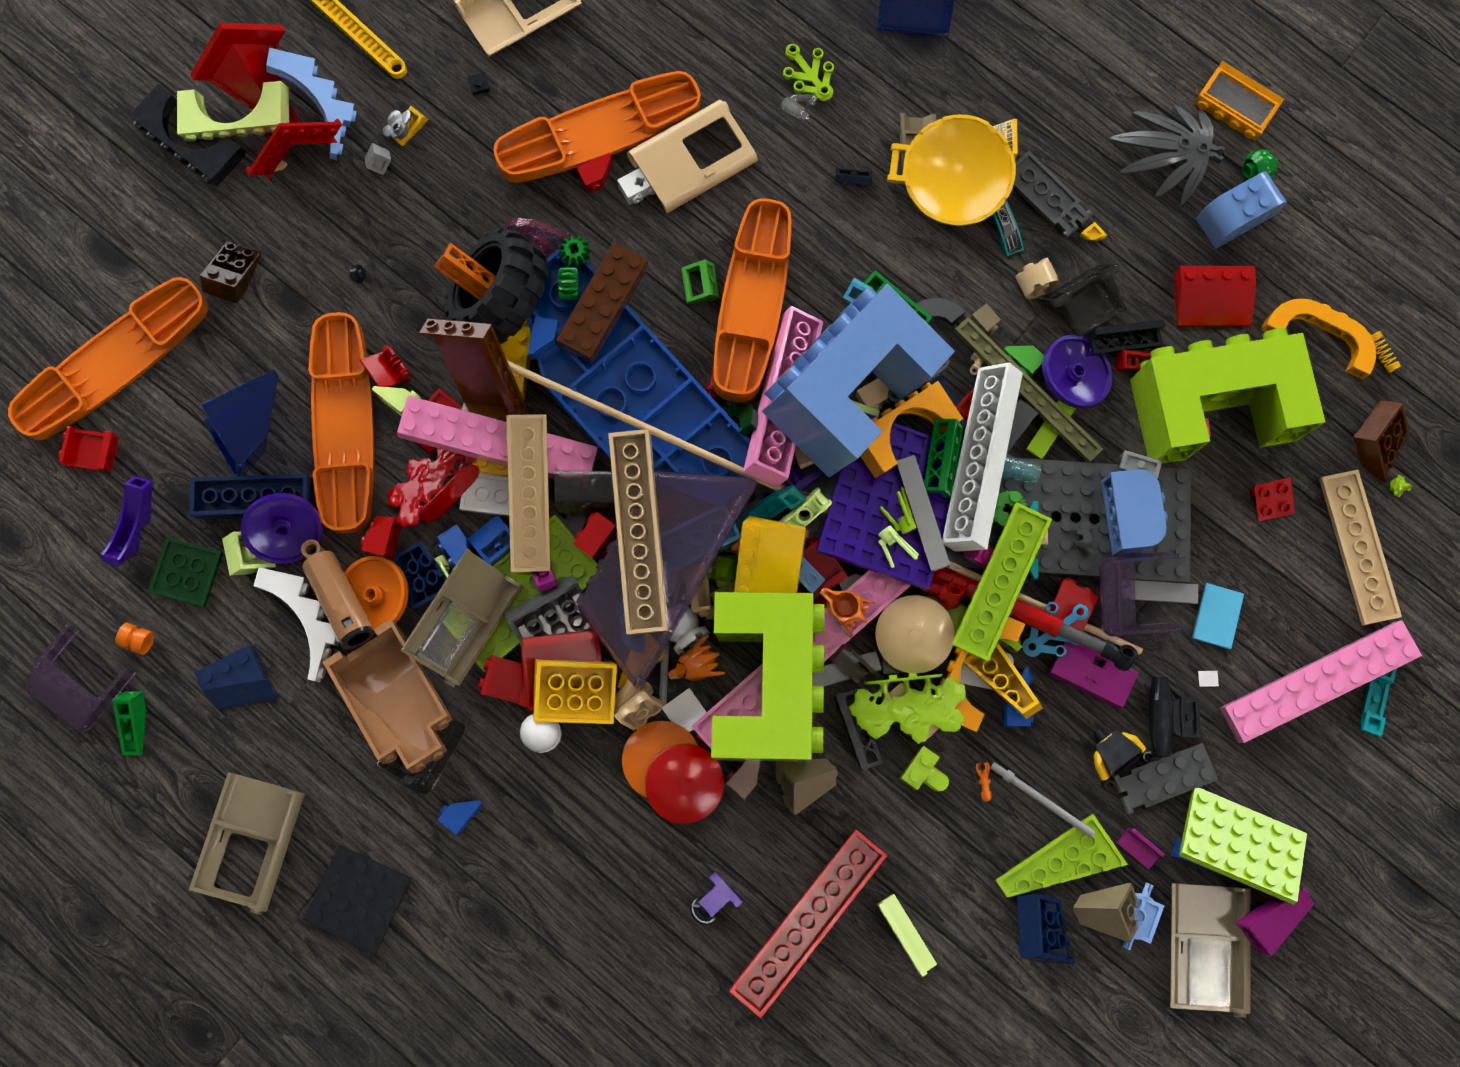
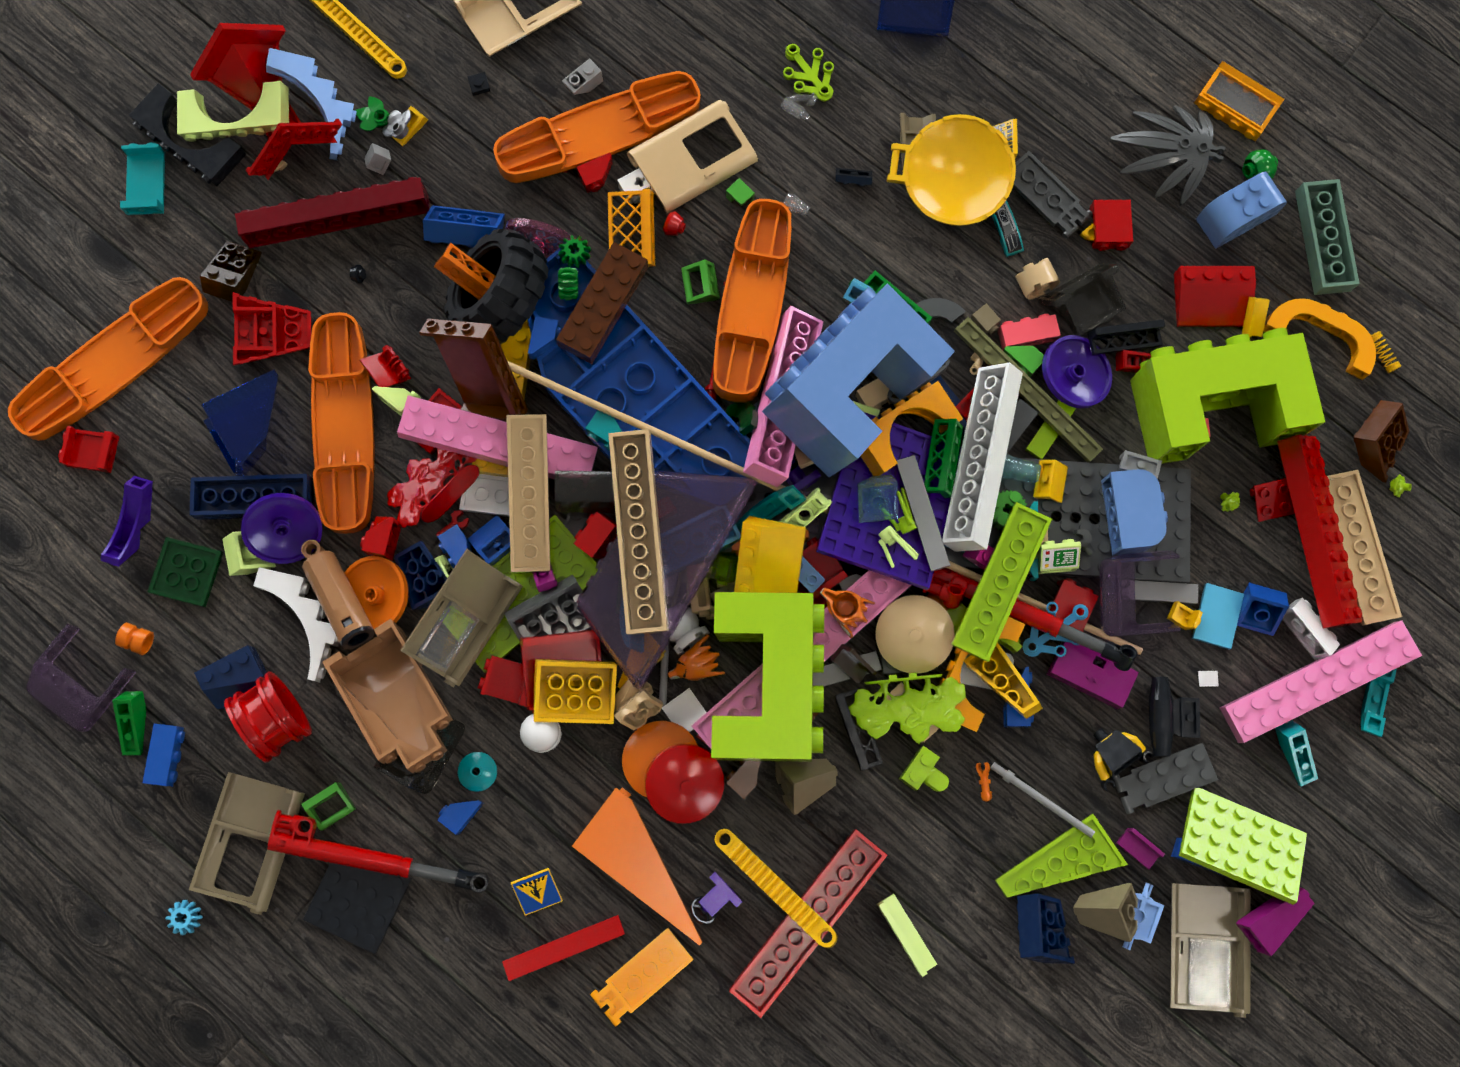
none -> teal panel [120,142,165,215]
none -> blue brick [143,723,185,787]
none -> medium azure gear [165,900,203,935]
none -> red wheel [224,671,312,763]
none -> red wedge [233,292,311,366]
none -> dark red brick [235,177,430,248]
none -> red piece [267,810,489,892]
none -> bright green tile [301,782,356,831]
none -> green plate [355,96,389,131]
none -> blue slope [423,205,505,248]
none -> red bar [436,510,470,536]
none -> teal dish [458,752,497,792]
none -> red slope [502,915,625,981]
none -> piece [511,868,563,916]
none -> light grey slope [562,58,603,95]
none -> orange slope [572,787,702,946]
none -> teal slope [586,410,622,451]
none -> light orange hinge [590,928,694,1027]
none -> light orange fence [608,189,655,267]
none -> red cone [663,211,686,236]
none -> yellow gear [715,829,837,948]
none -> bright green panel [726,178,755,206]
none -> clear cone [783,193,810,216]
none -> clear light blue slope [857,475,898,523]
none -> coral brick [998,313,1061,350]
none -> yellow panel [1033,460,1068,503]
none -> slope [1035,539,1081,574]
none -> red panel [1089,200,1133,251]
none -> yellow bracket [1167,601,1203,630]
none -> lime plant [1220,492,1240,512]
none -> blue slope [1237,583,1289,636]
none -> yellow panel [1242,297,1270,338]
none -> teal slope [1275,720,1318,786]
none -> red brick [1277,435,1362,628]
none -> white slope [1282,597,1340,660]
none -> sand green brick [1295,179,1360,295]

